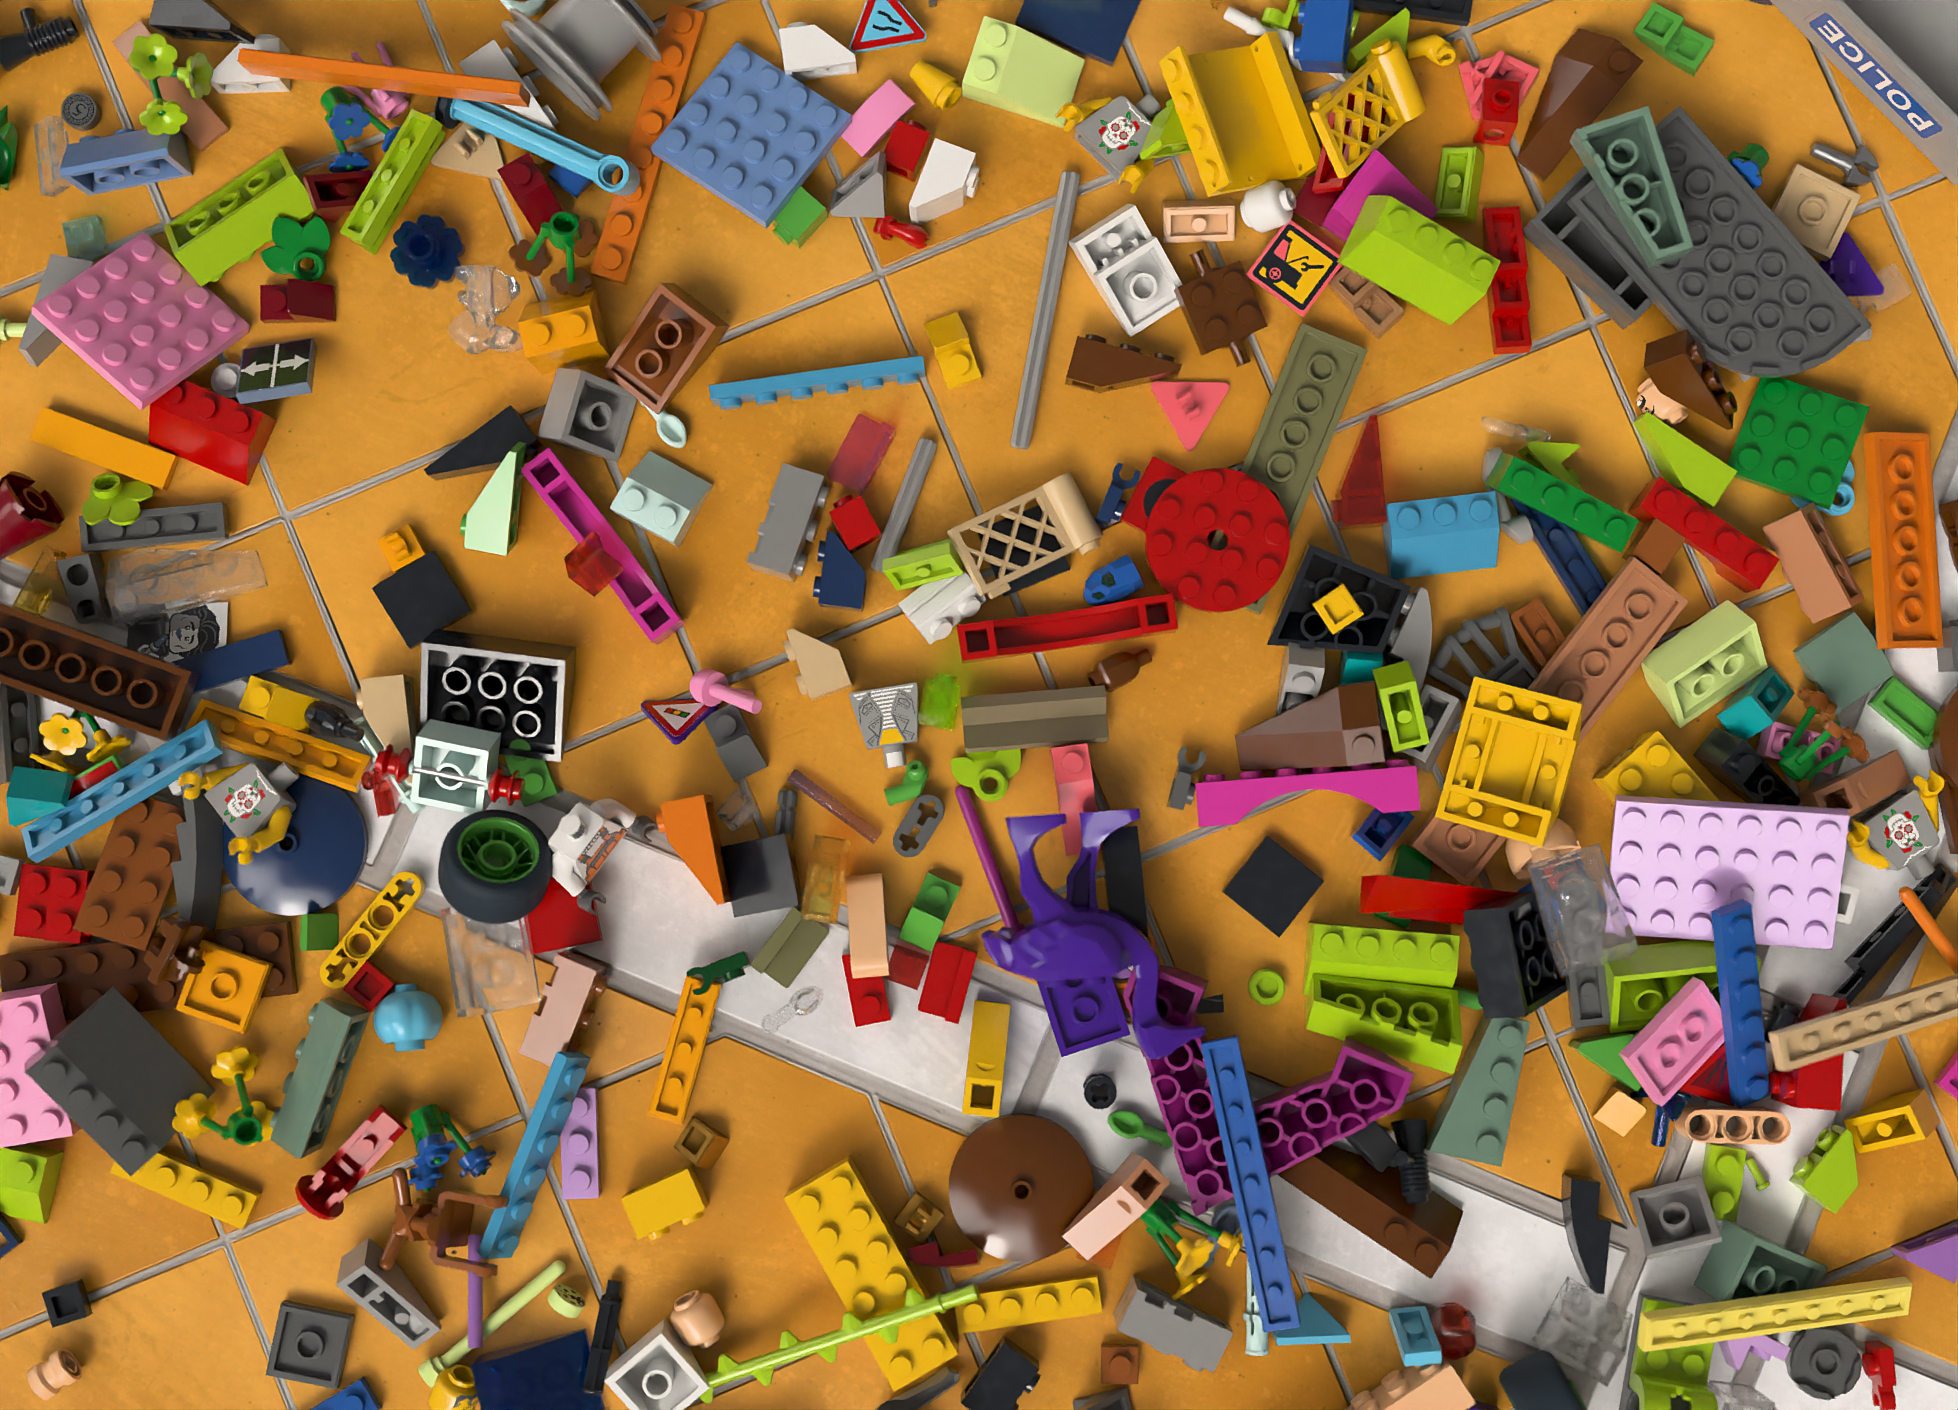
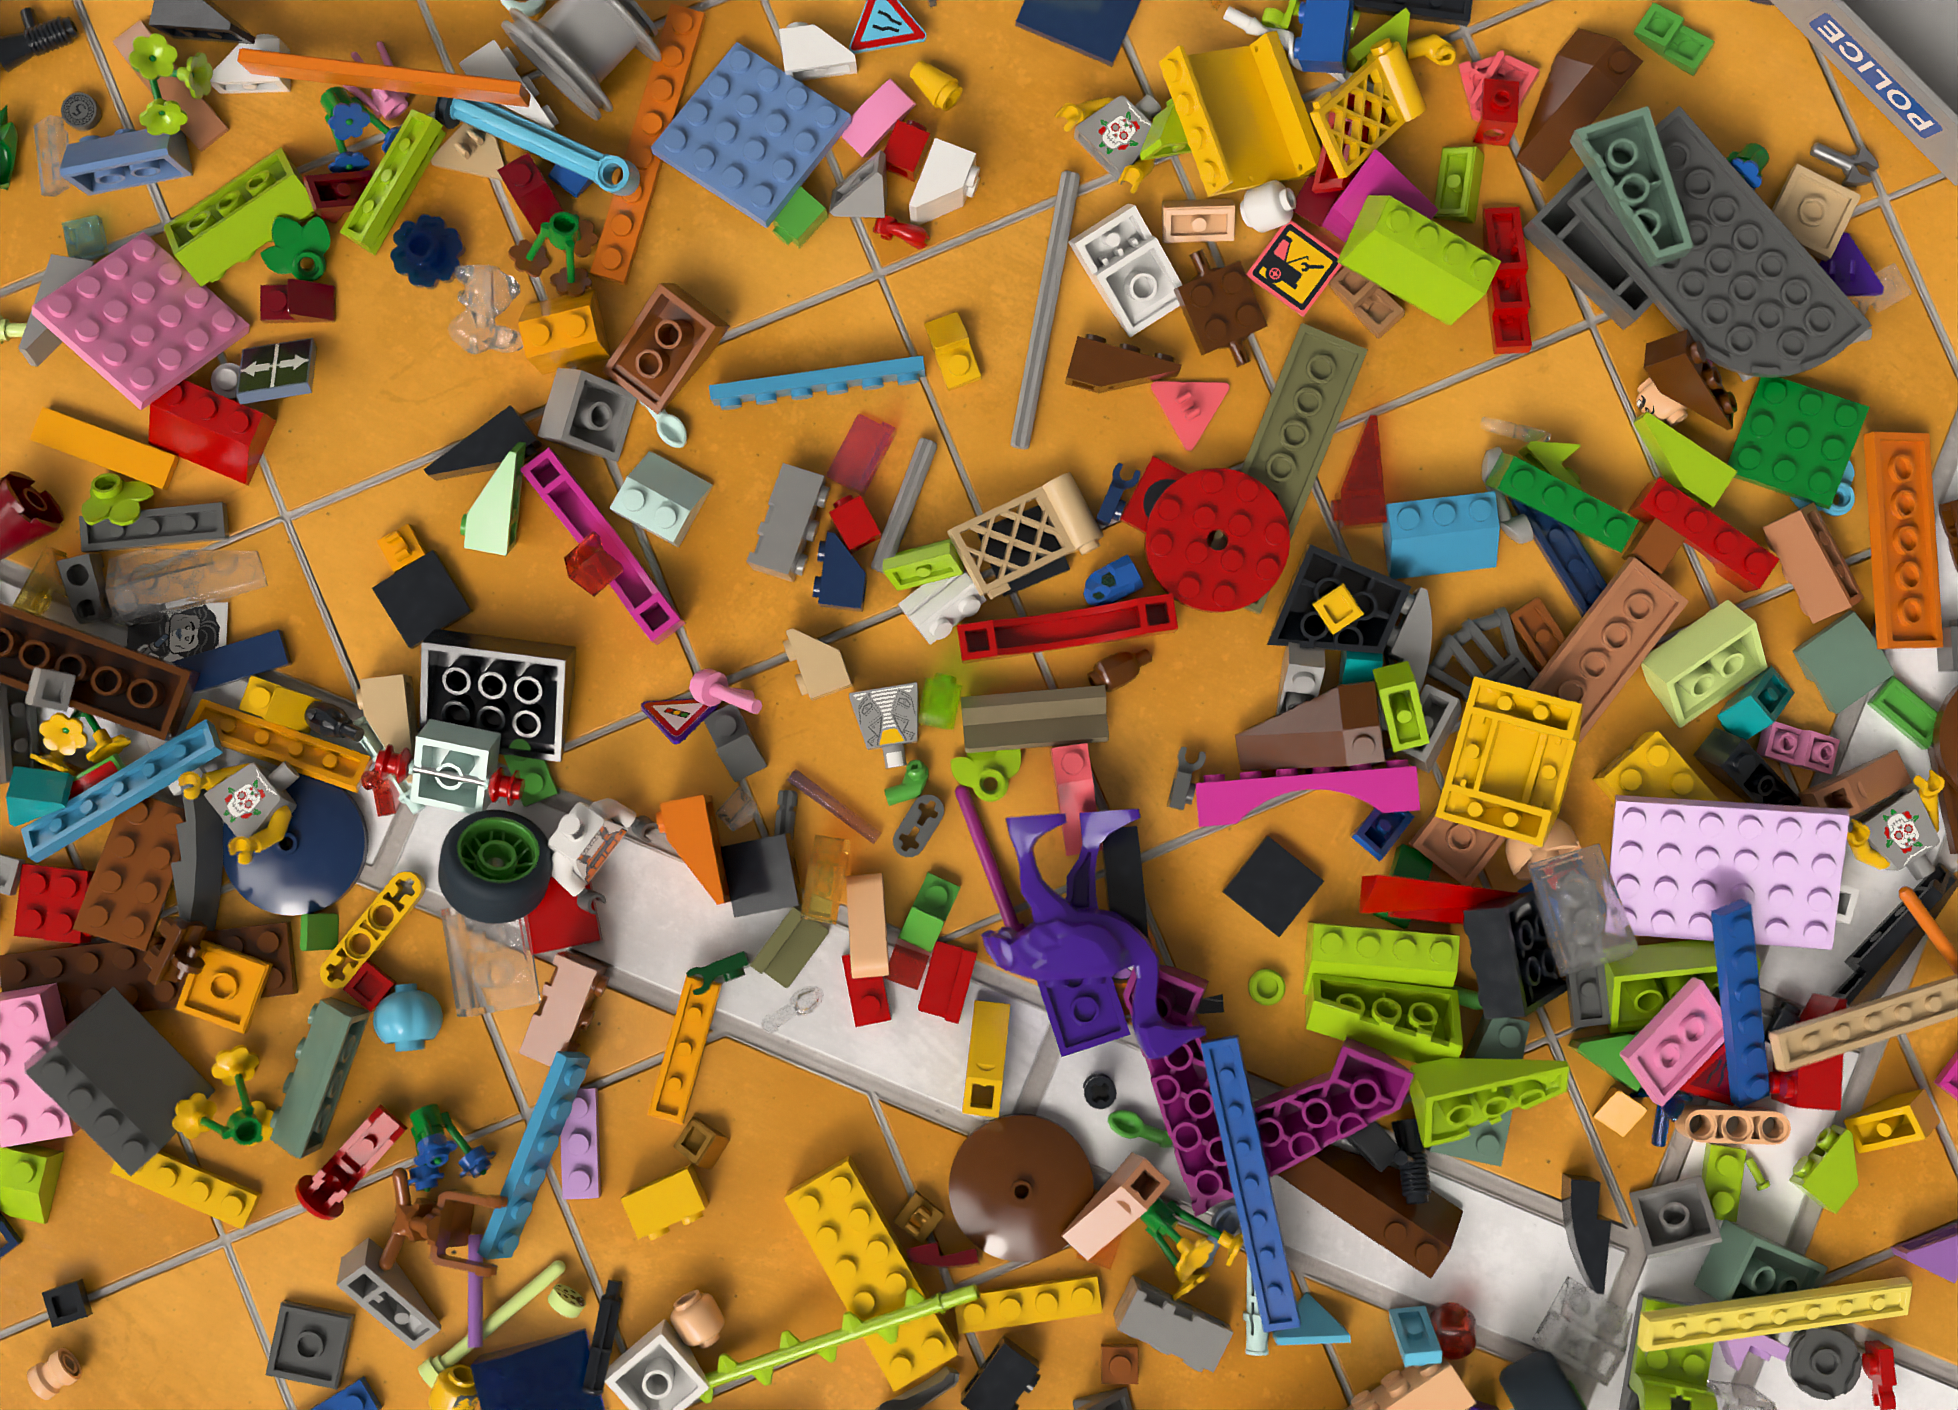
yellowish green slope [962,16,1085,128] -> none
plant [1777,688,1870,782] -> none
none -> light grey plate [25,667,76,712]
none -> lime wedge [1410,1058,1569,1148]

